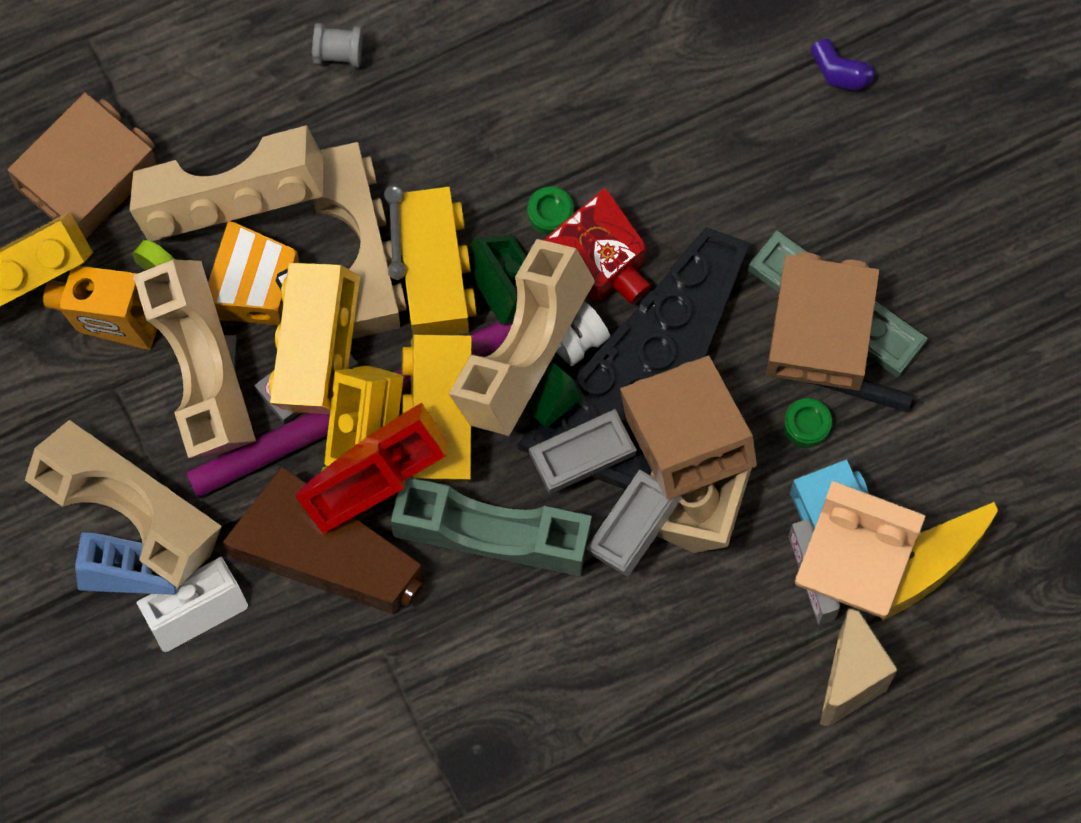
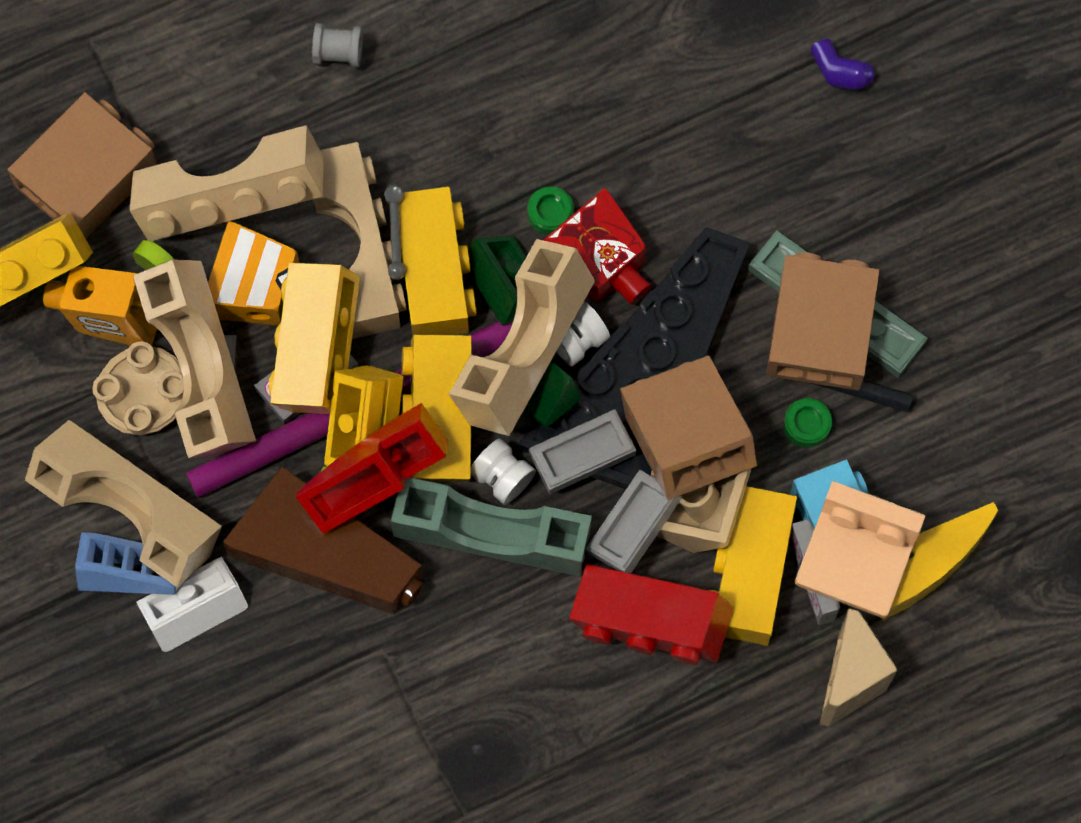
none -> tan dish [92,341,184,436]
none -> white wheel [470,438,536,505]
none -> red brick [569,564,734,665]
none -> yellow brick [710,486,797,646]

